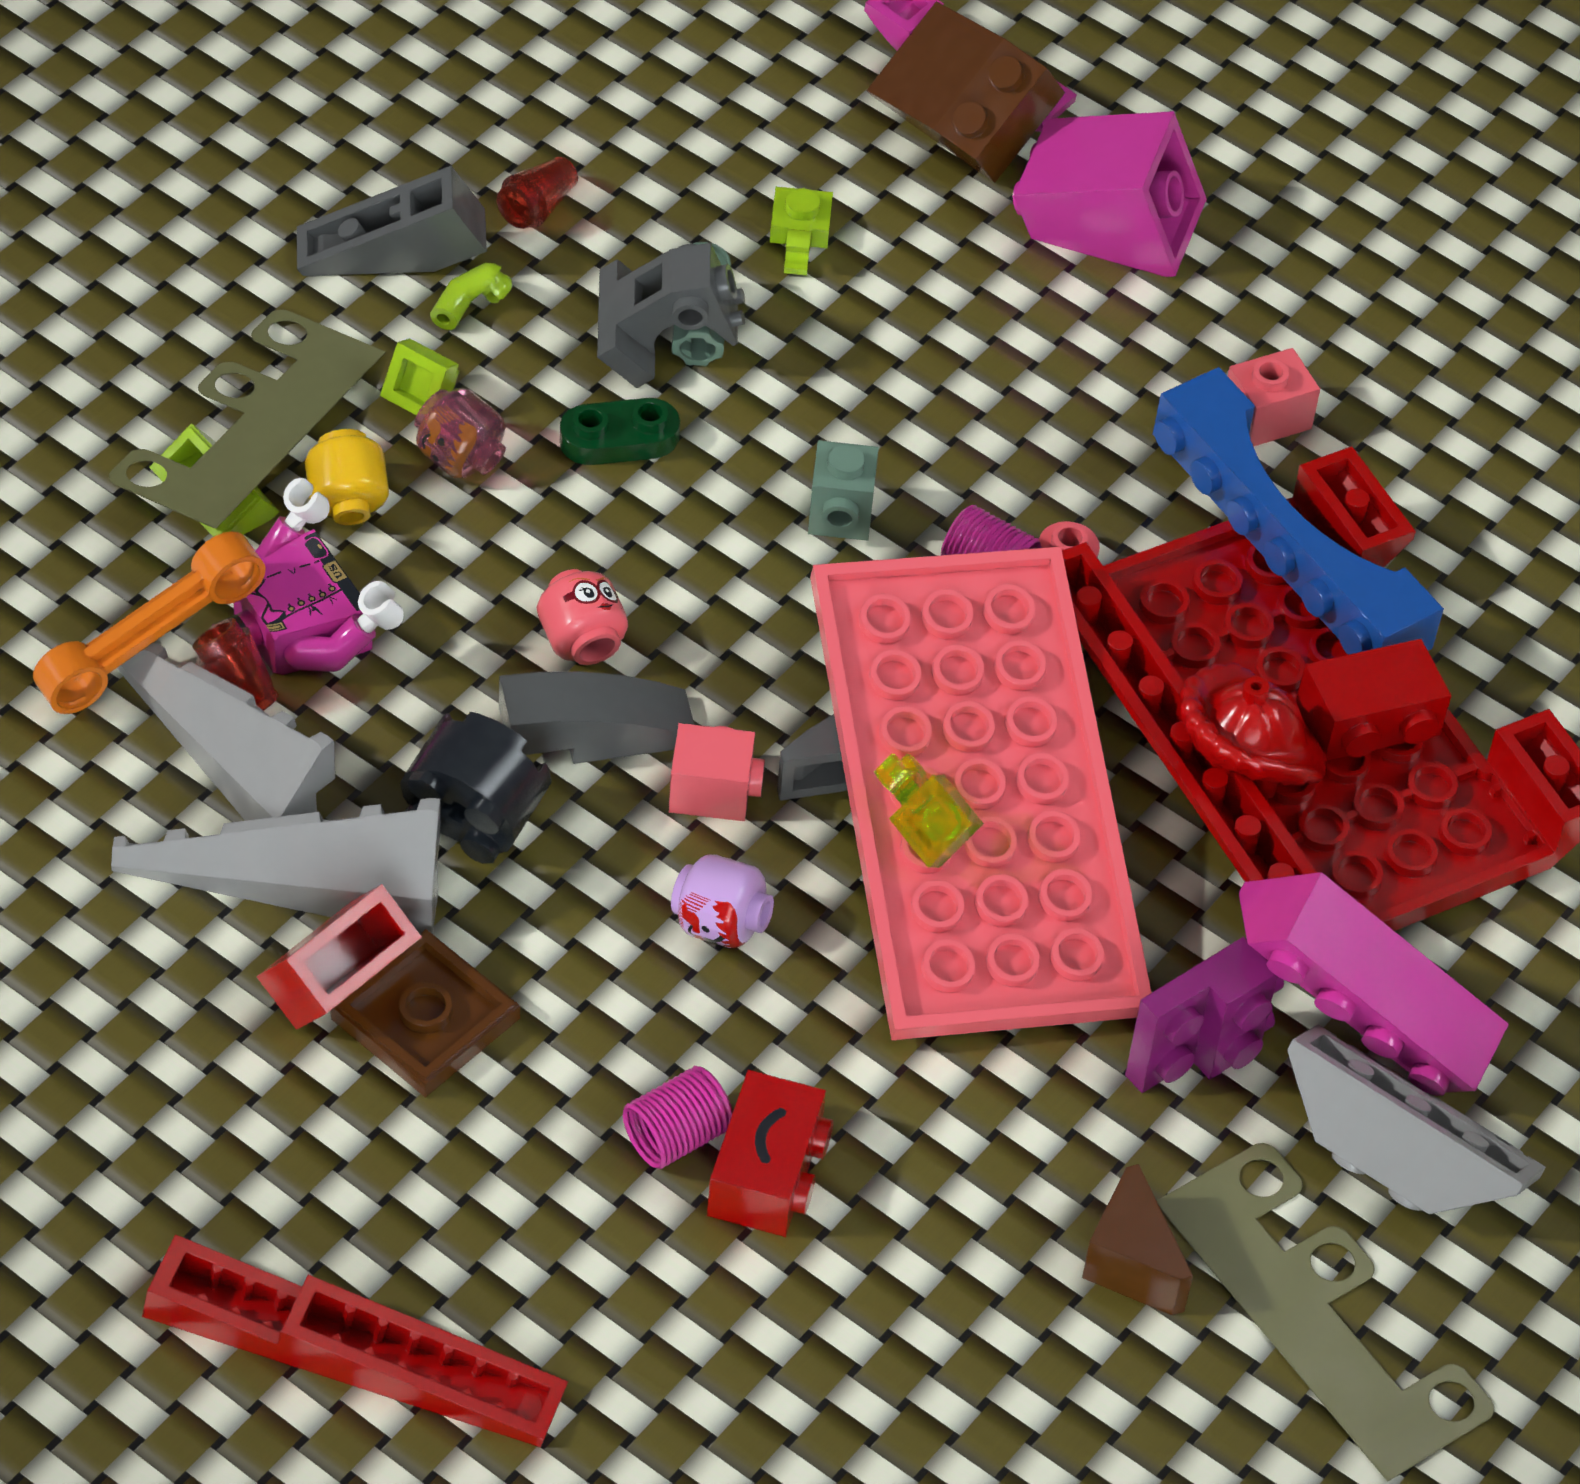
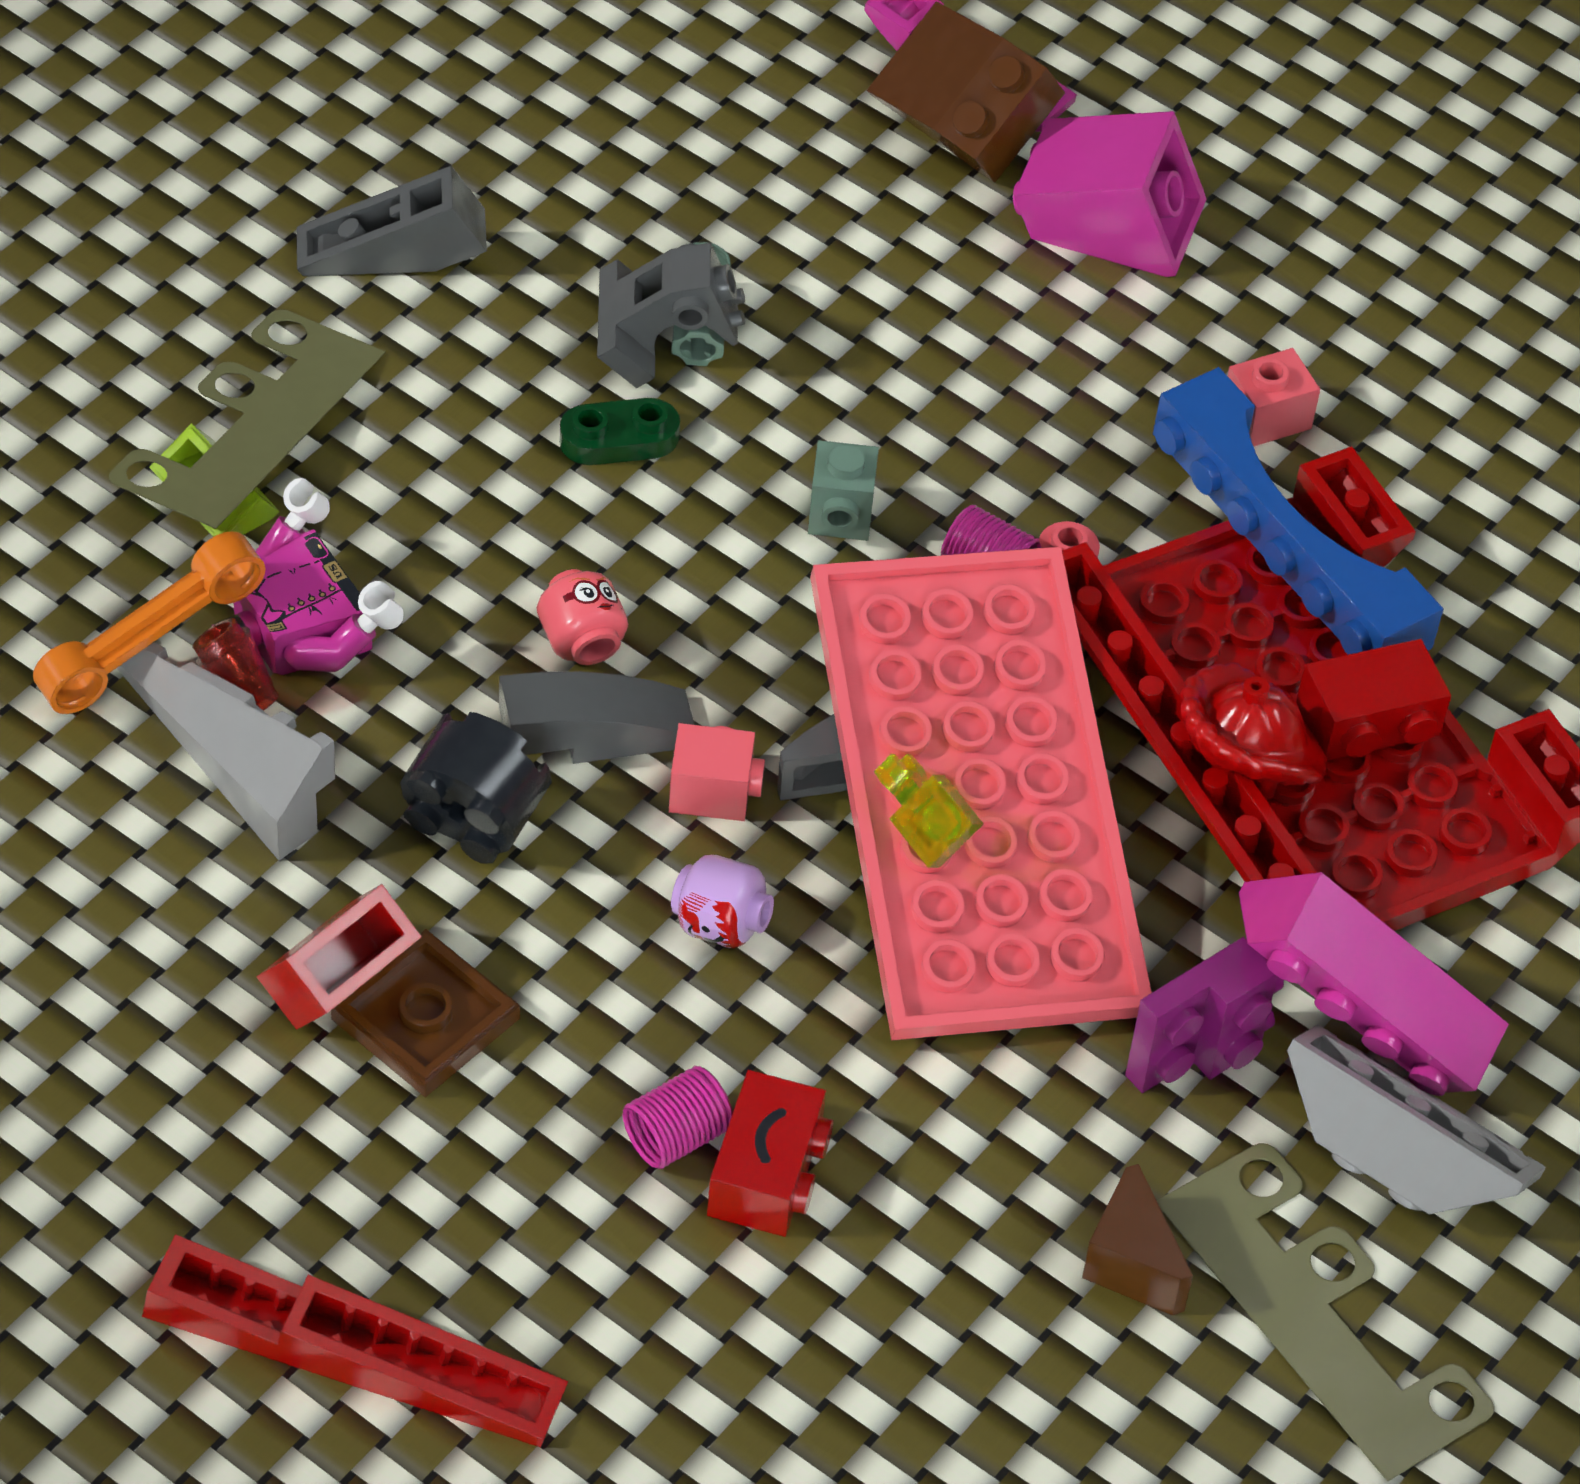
light grey wedge [111,798,440,934] -> none
yellow head [305,429,389,525] -> none
lime tile [380,338,460,421] -> none
clear pink head [414,388,506,478] -> none
lime arm [430,262,512,330] -> none
clear red cone [497,157,578,229] -> none
lime plate [770,186,833,275] -> none

